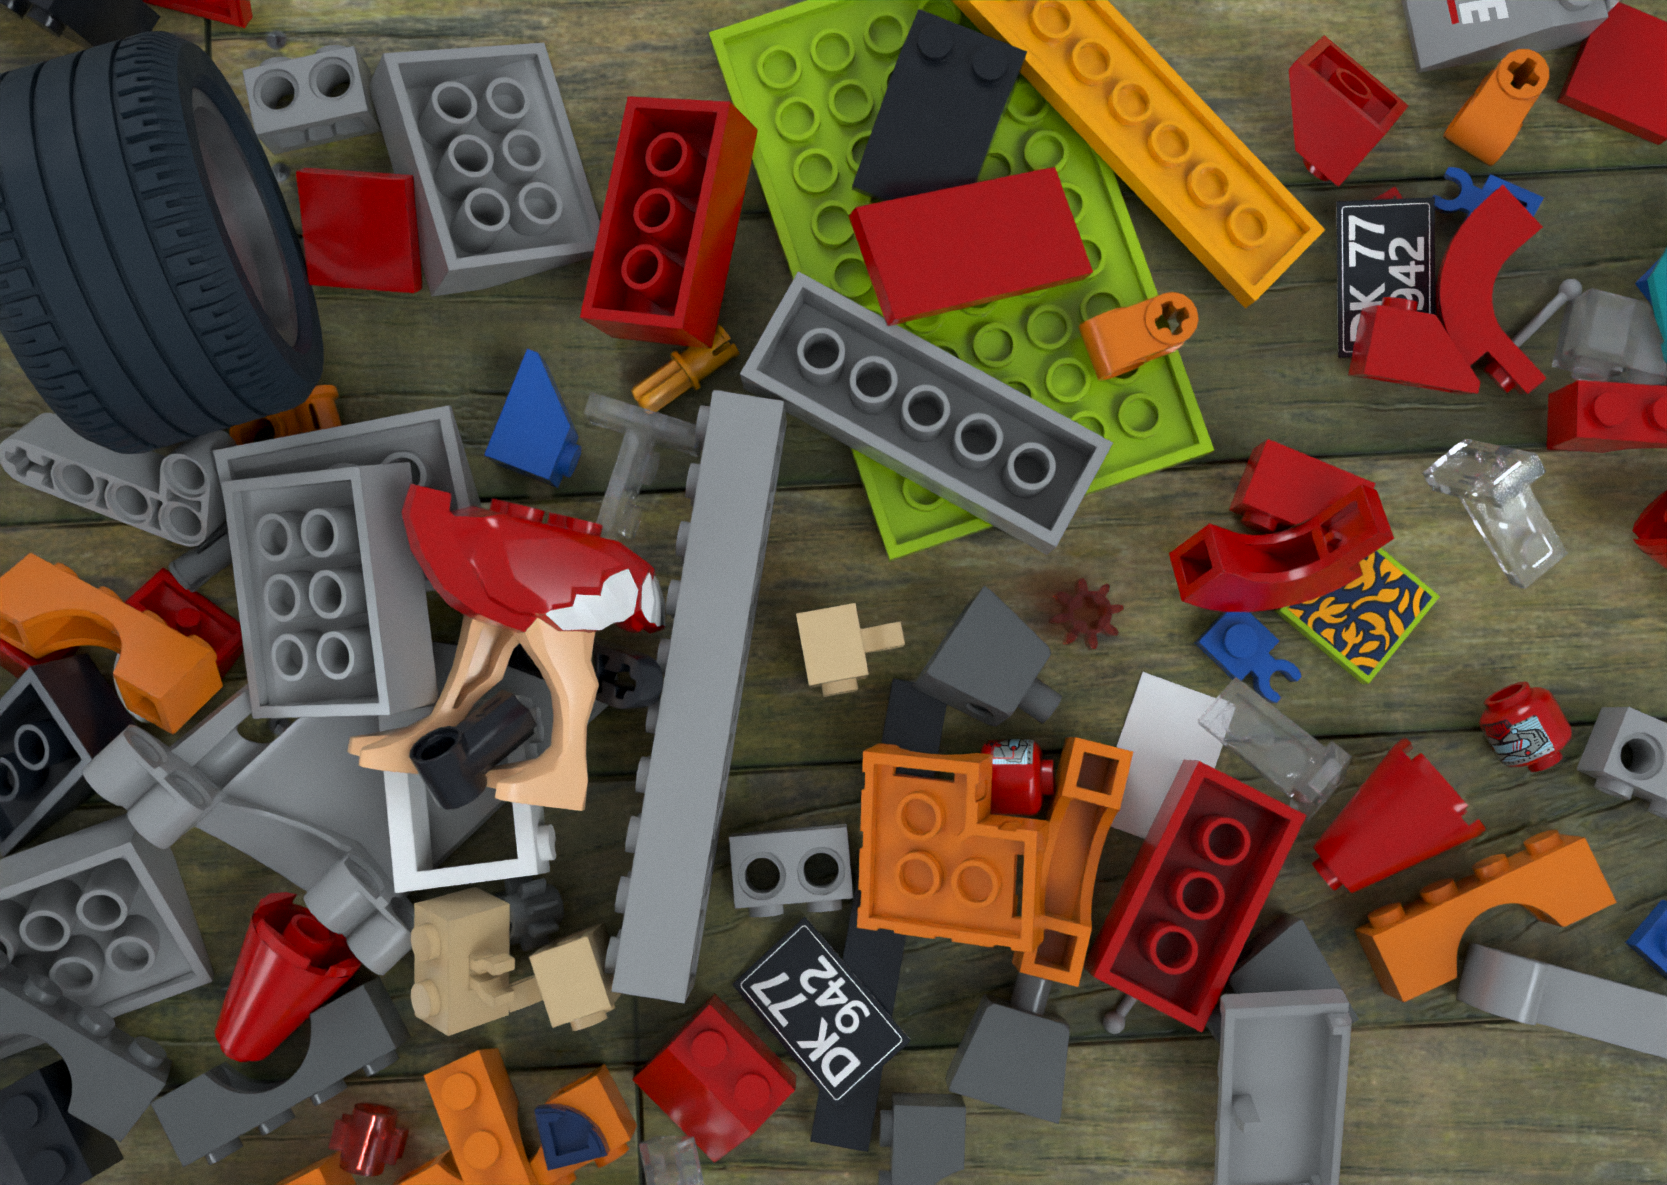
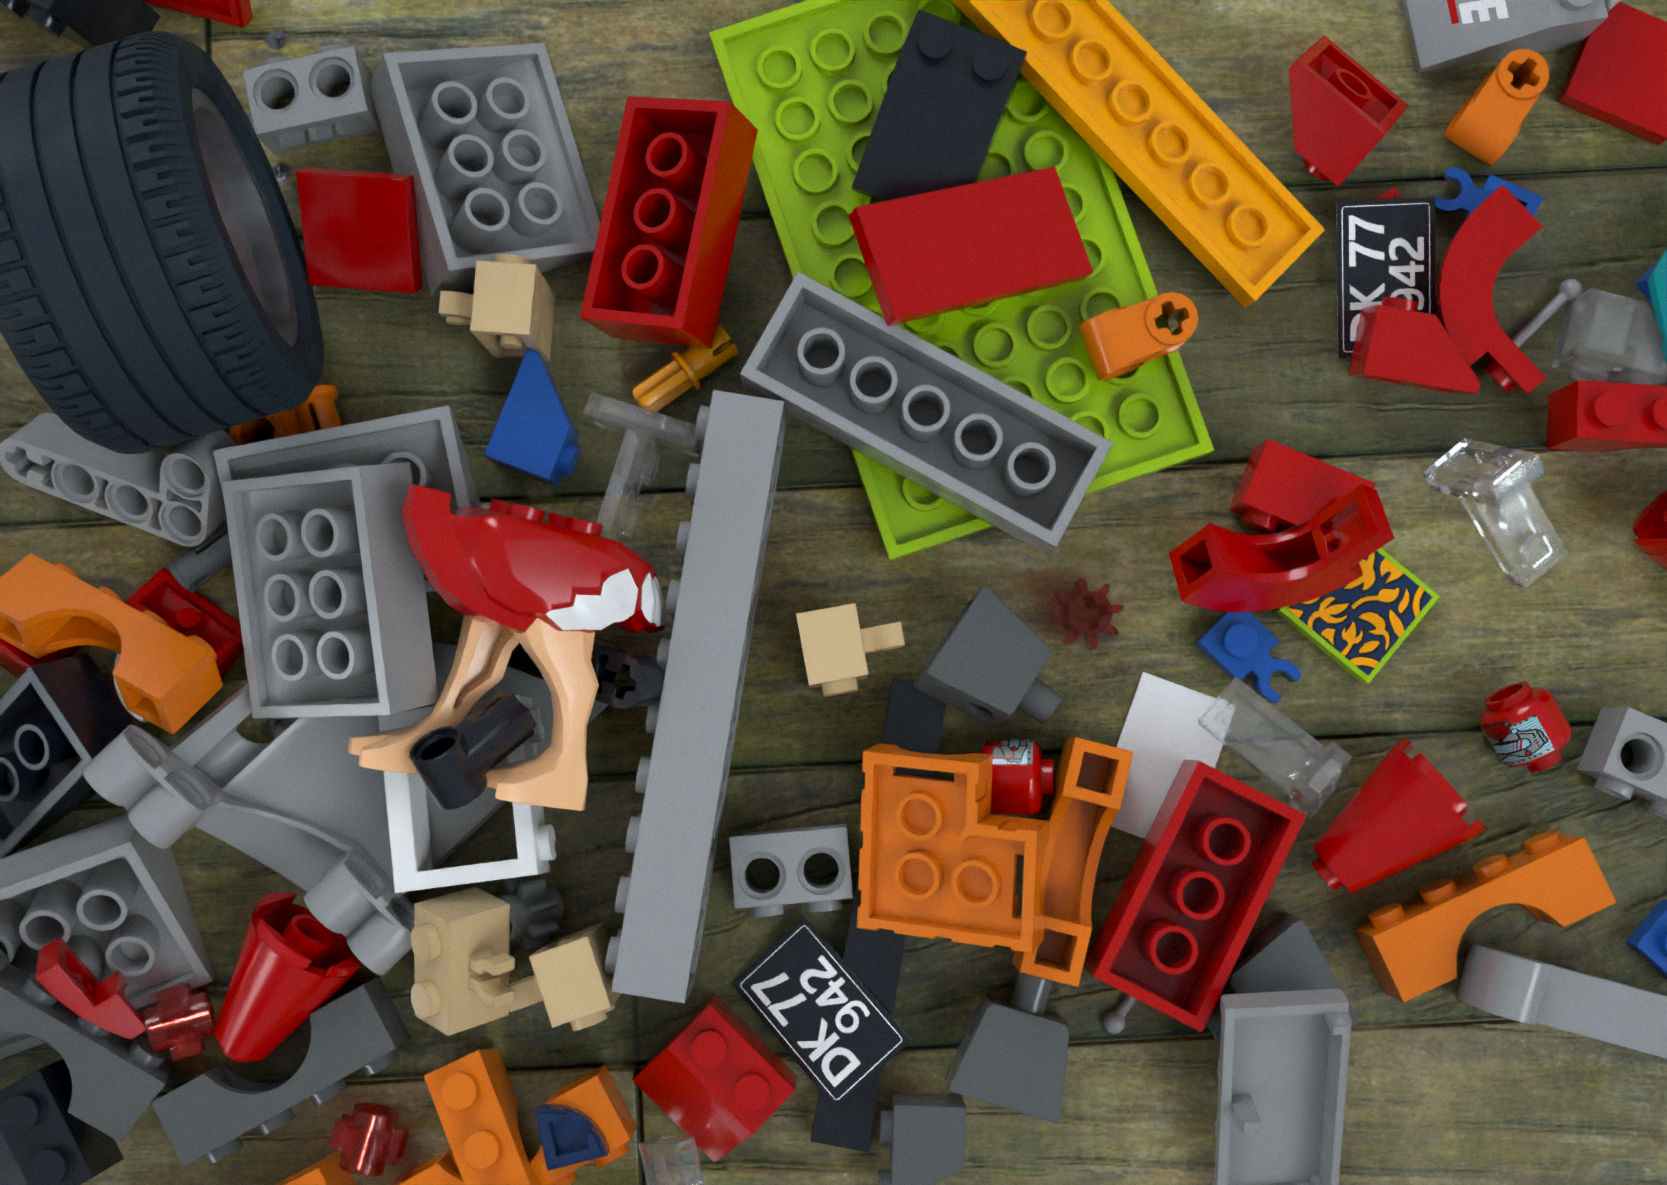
none -> red slope [35,936,147,1039]
none -> clear red gear [144,983,217,1062]
none -> tan brick [438,254,555,361]

